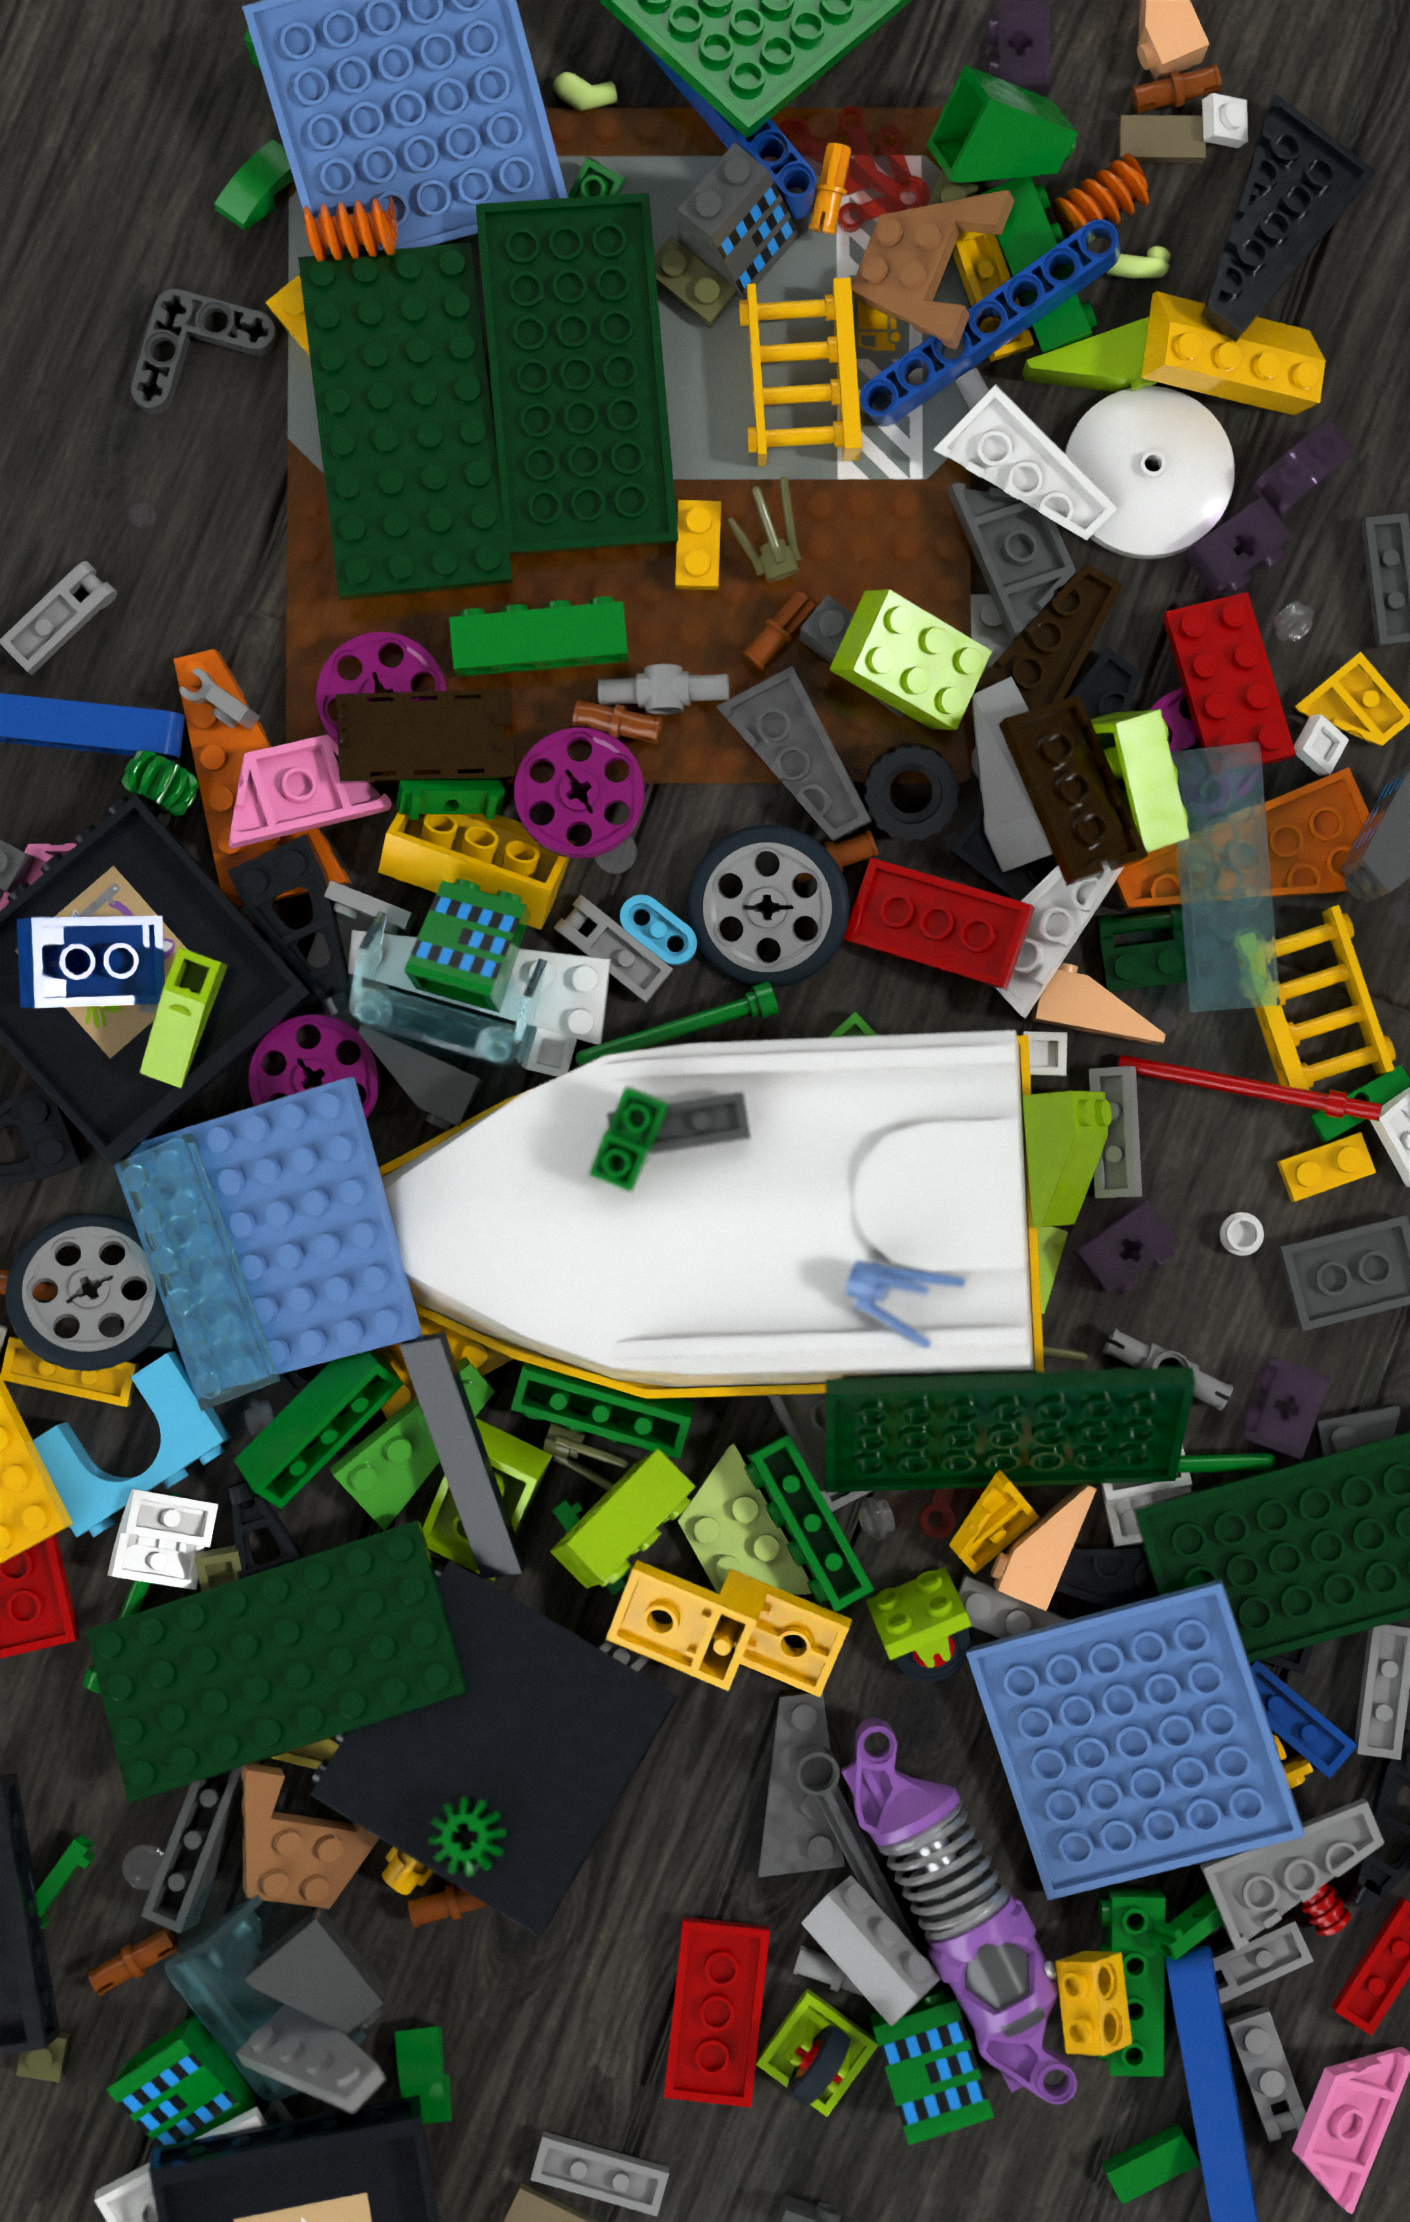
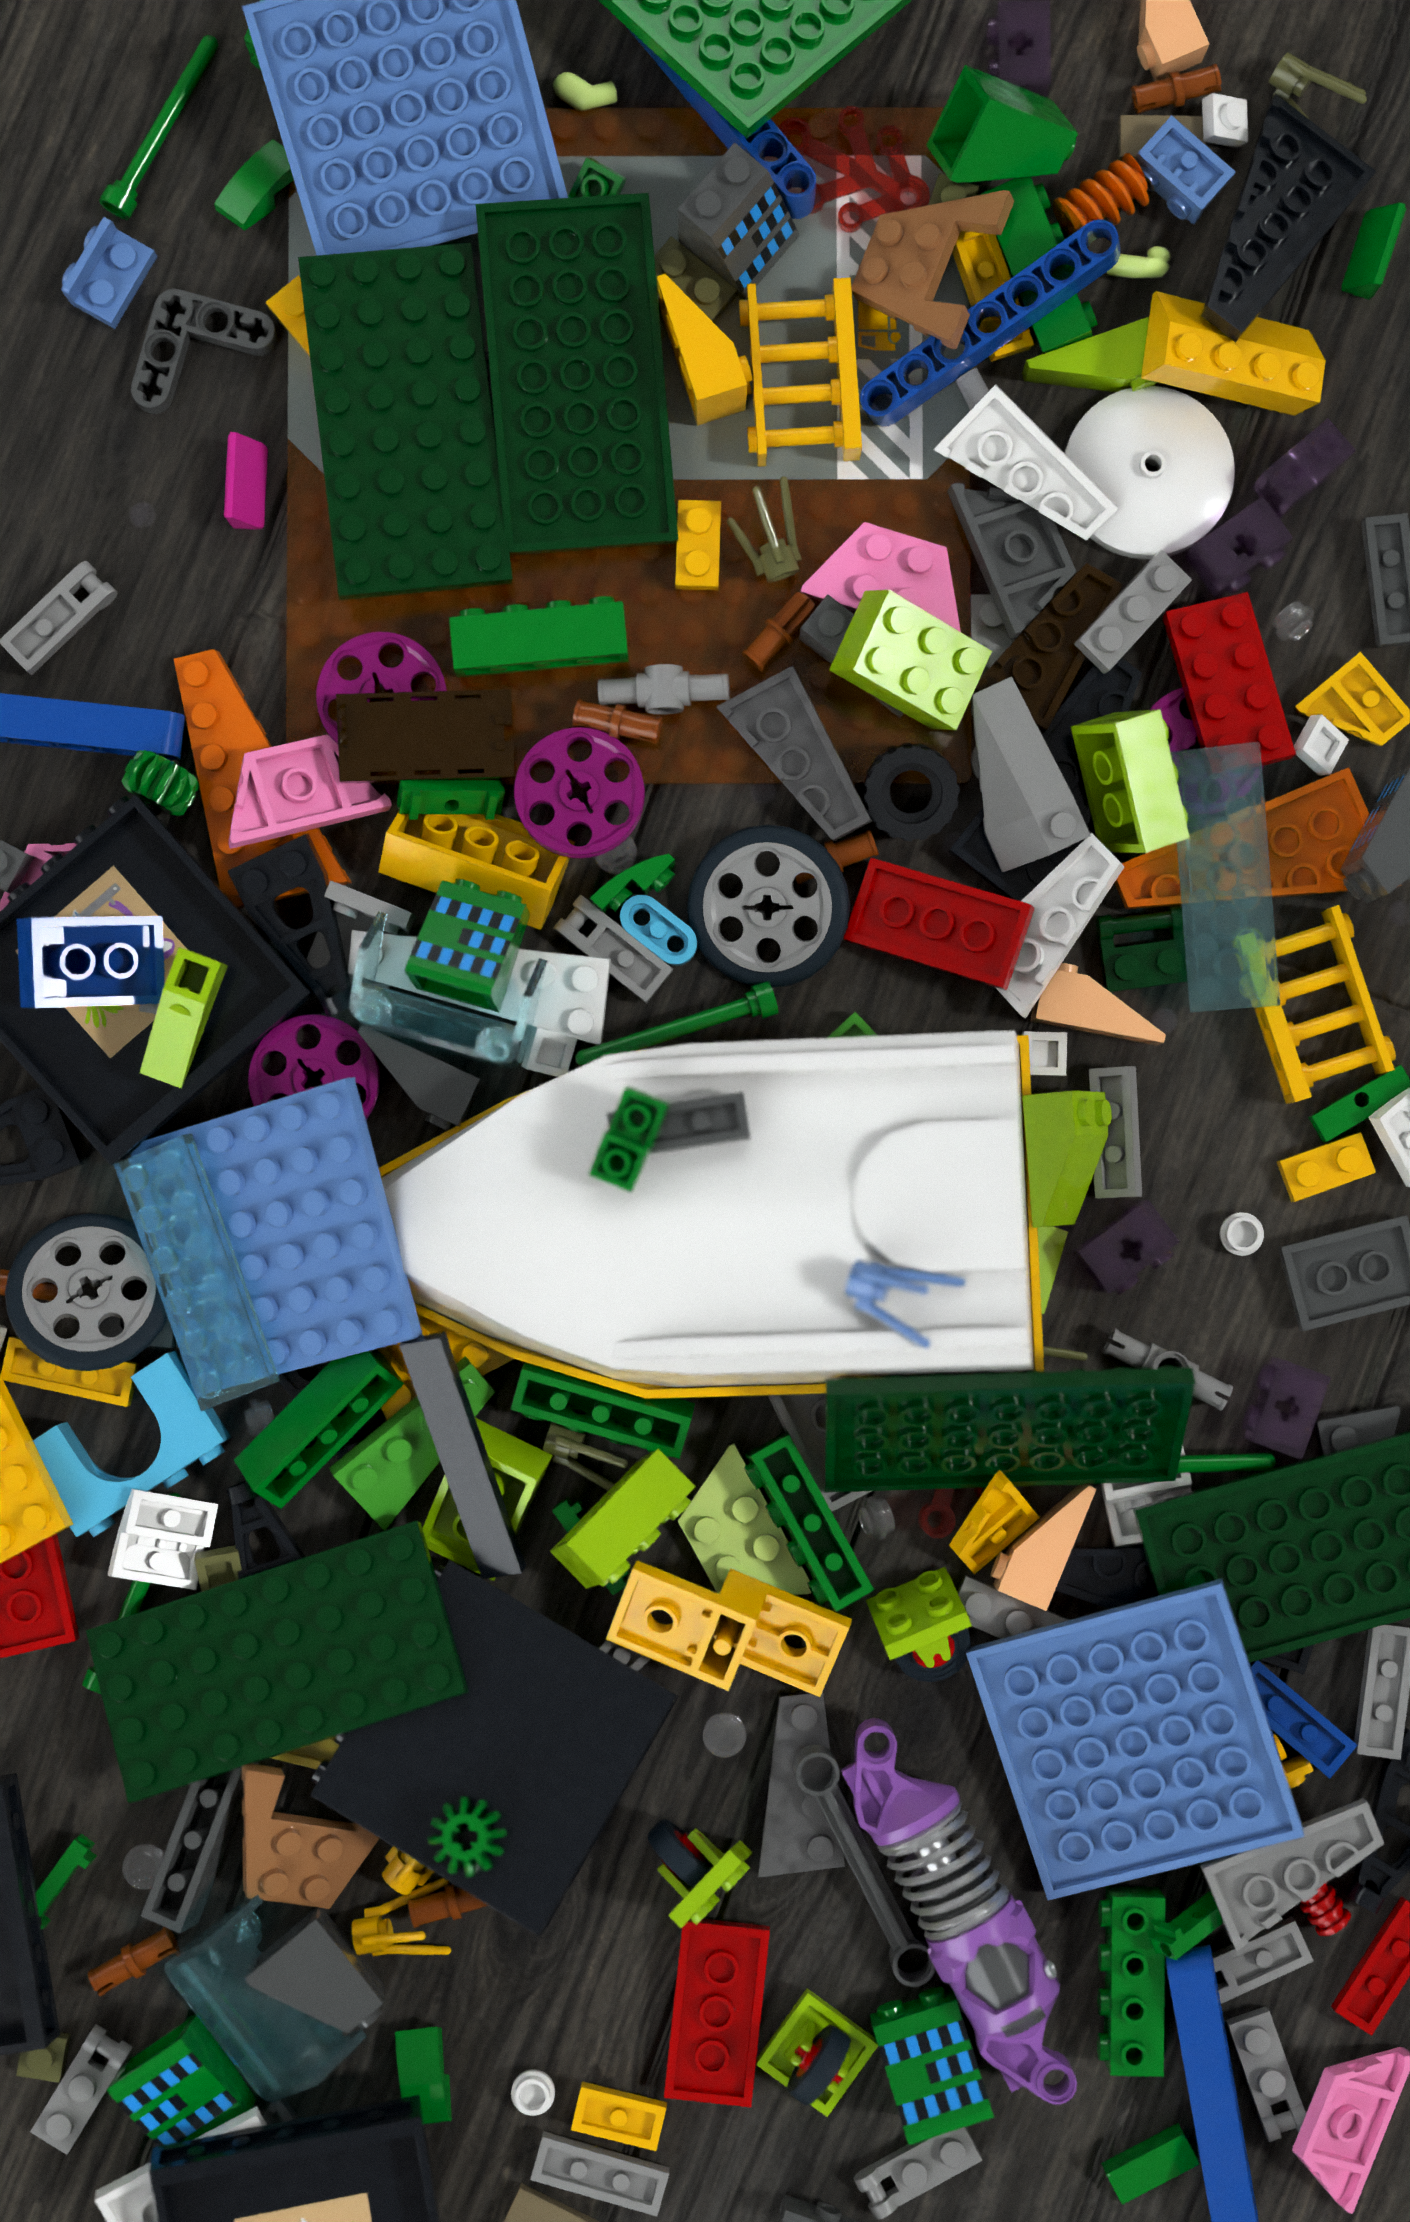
light grey plate [179,668,260,730] -> none
light grey wing [236,2004,385,2113] -> none
orange piece [304,197,398,261] -> none
light grey pin [793,1945,865,1997] -> none
light grey brick [801,1875,941,2027] -> none
light orange axle [808,143,851,235] -> none
dark brown piece [998,695,1148,886] -> none
yellow brick [1055,1951,1132,2056] -> none
red bar [1118,1054,1383,1121] -> none
none -> light grey plate [30,2024,133,2155]
none -> medium blue bracket [61,217,158,329]
none -> green piece [99,35,218,220]
none -> dark pink slope [224,432,268,530]
none -> yellow plant [352,1877,451,1957]
none -> white plate [511,2069,555,2116]
none -> yellow plate [571,2081,667,2151]
none -> green slope [590,853,675,913]
none -> lime plate [648,1819,753,1928]
none -> yellow slope [657,274,753,426]
none -> clear plate [703,1712,746,1758]
none -> bright pink wing [801,522,961,632]
none -> light grey plate [853,2127,982,2220]
none -> light grey plate [1074,550,1192,674]
none -> medium blue bracket [1135,115,1236,224]
none -> olive plant [1269,52,1367,120]
none -> green slope [1341,202,1407,300]

